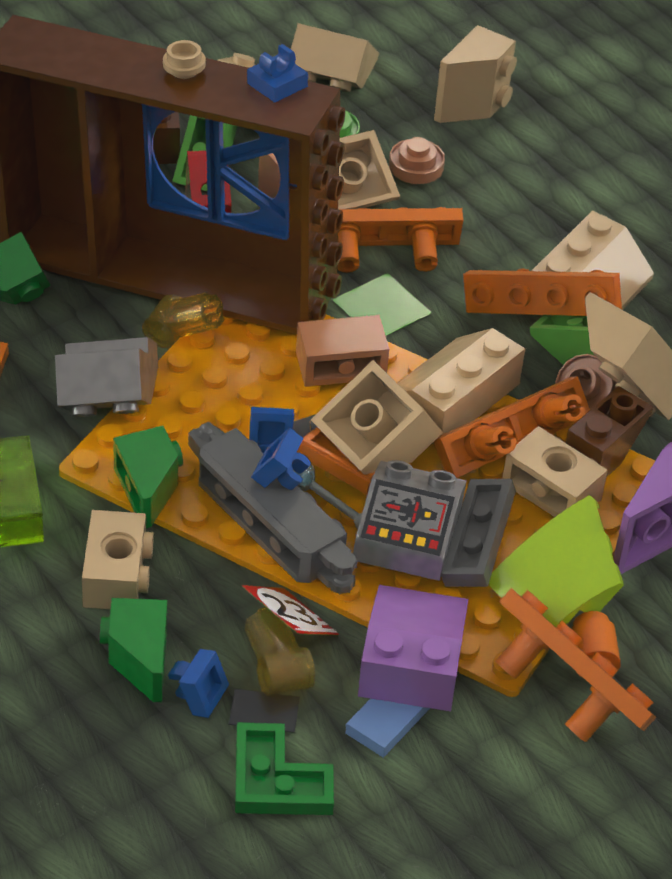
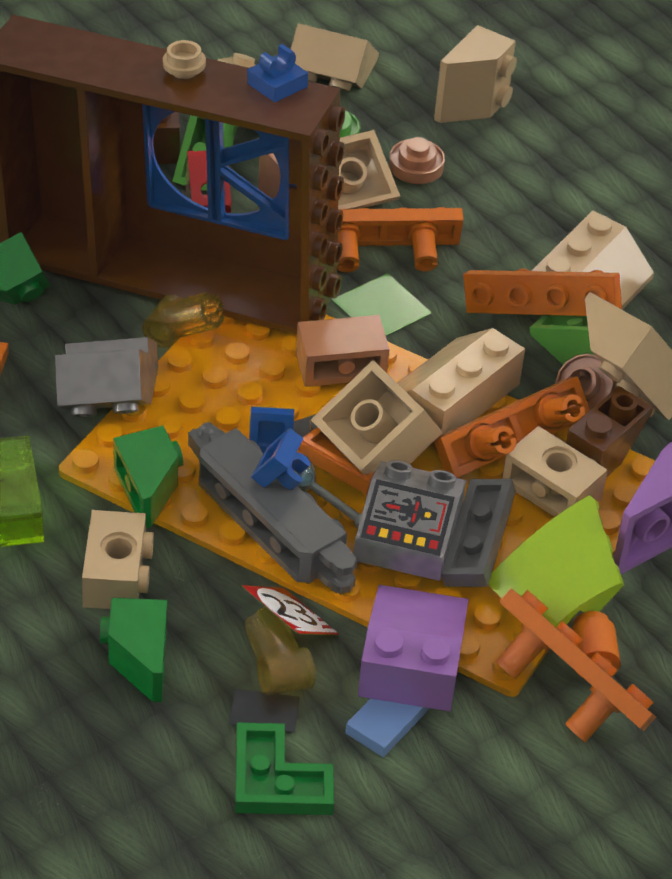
blue tile [168,649,229,718] -> none

